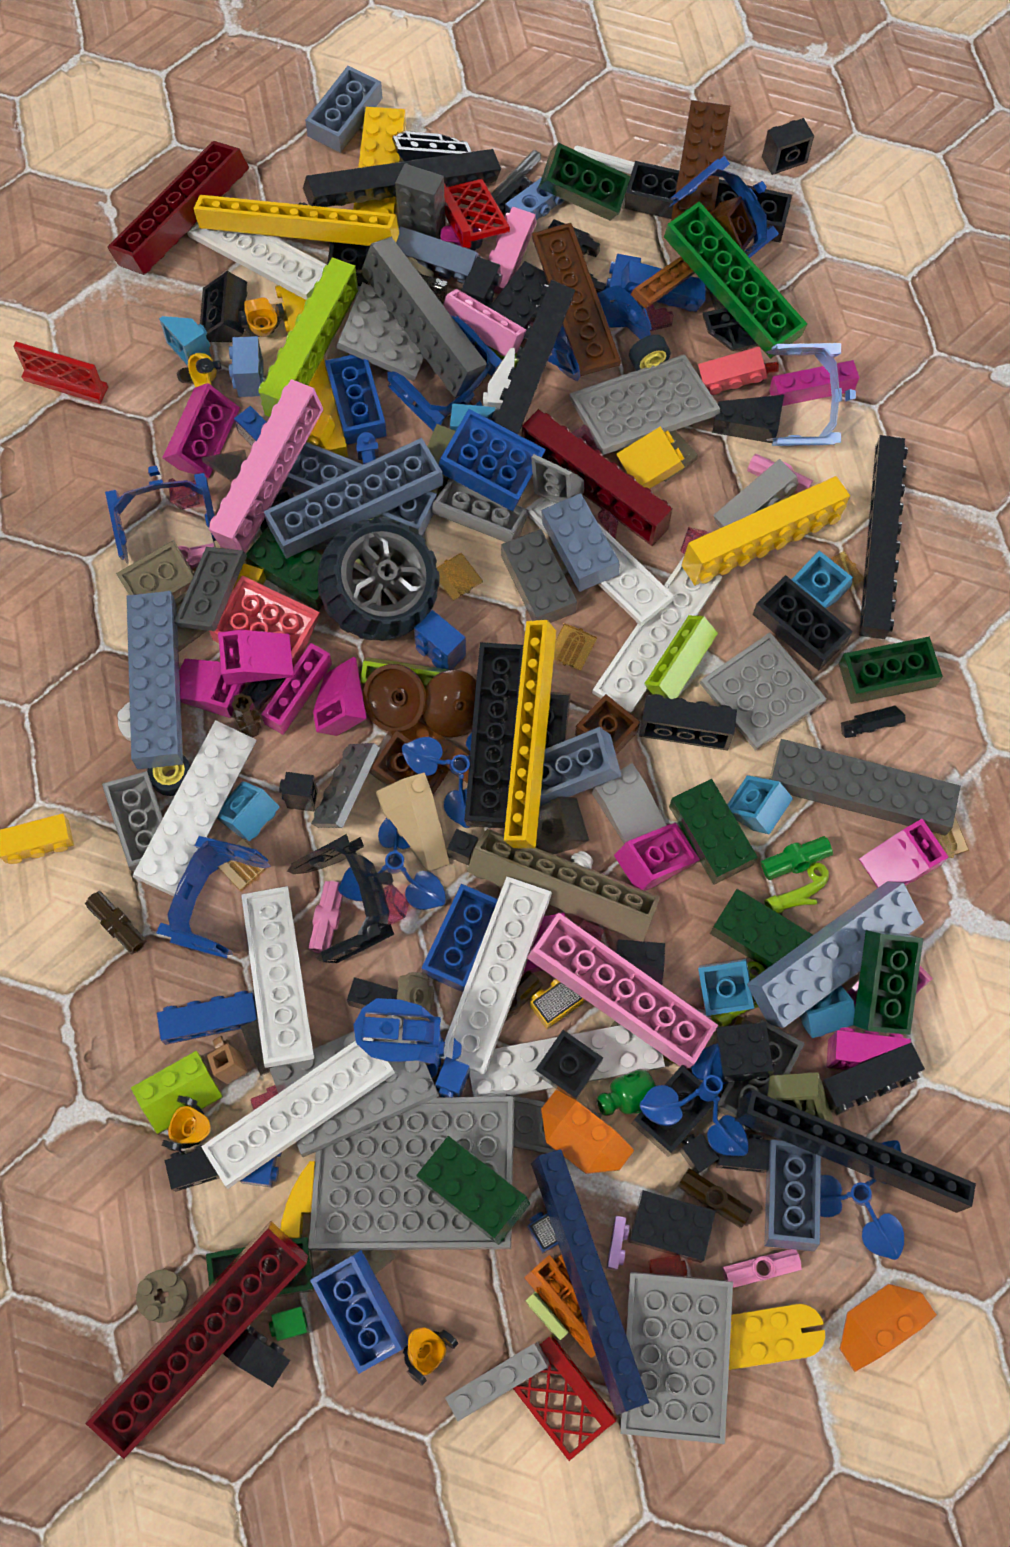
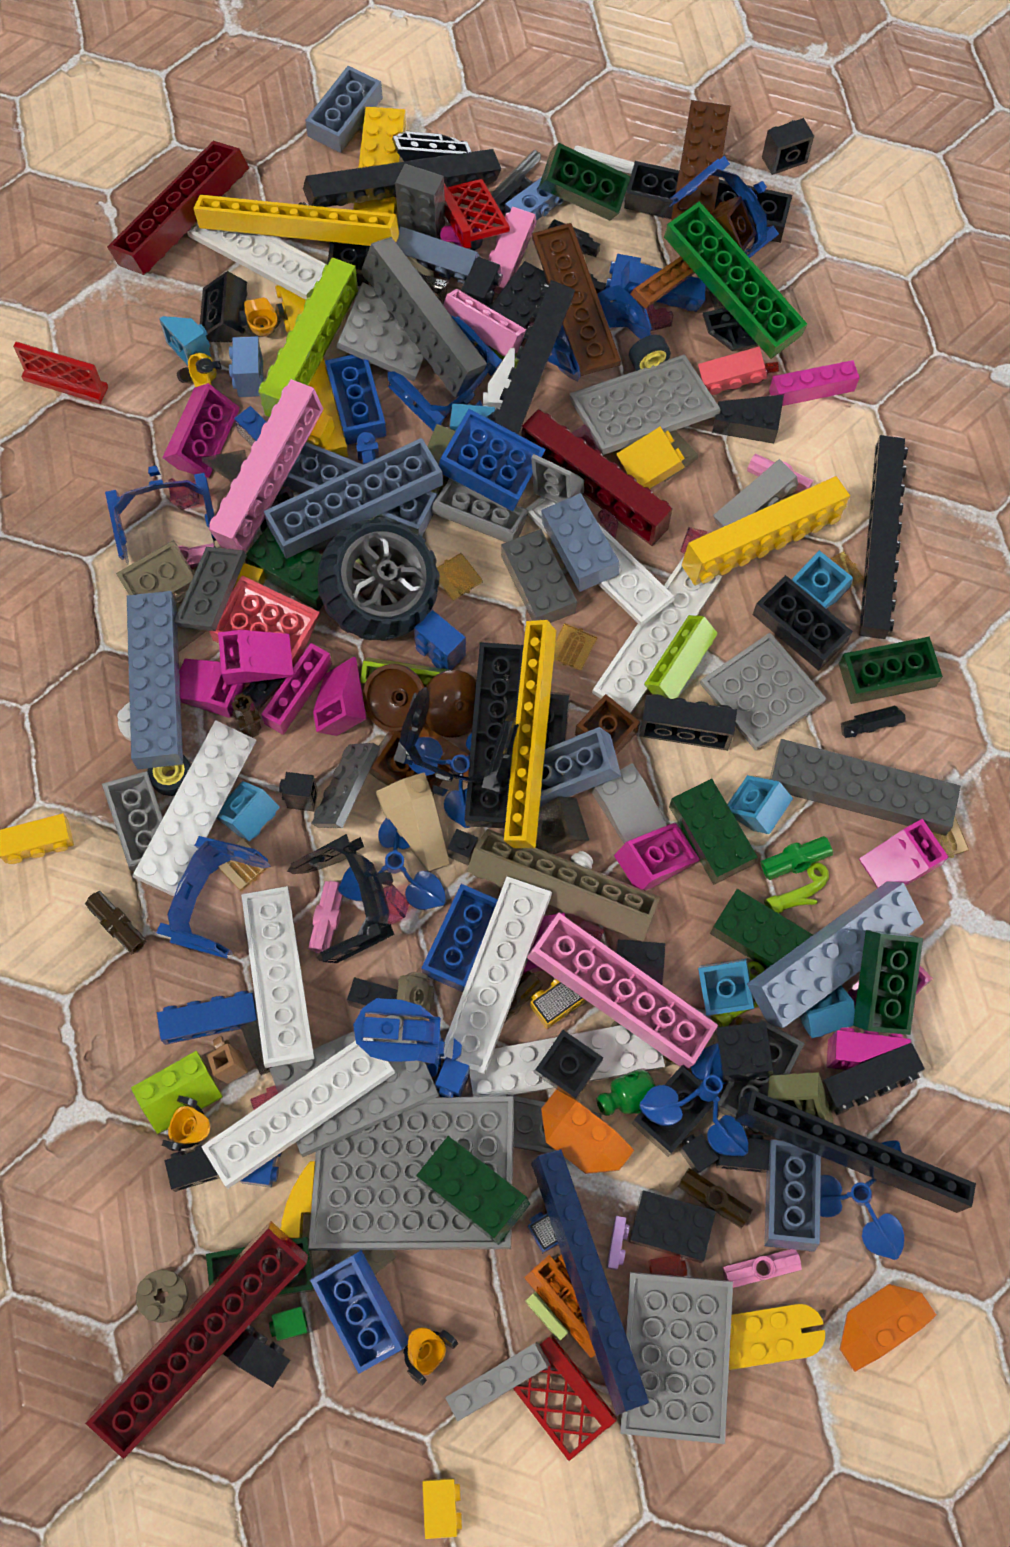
light blue animal [766,343,856,446] -> none
none -> black animal [394,687,519,796]
none -> yellow brick [422,1478,462,1539]

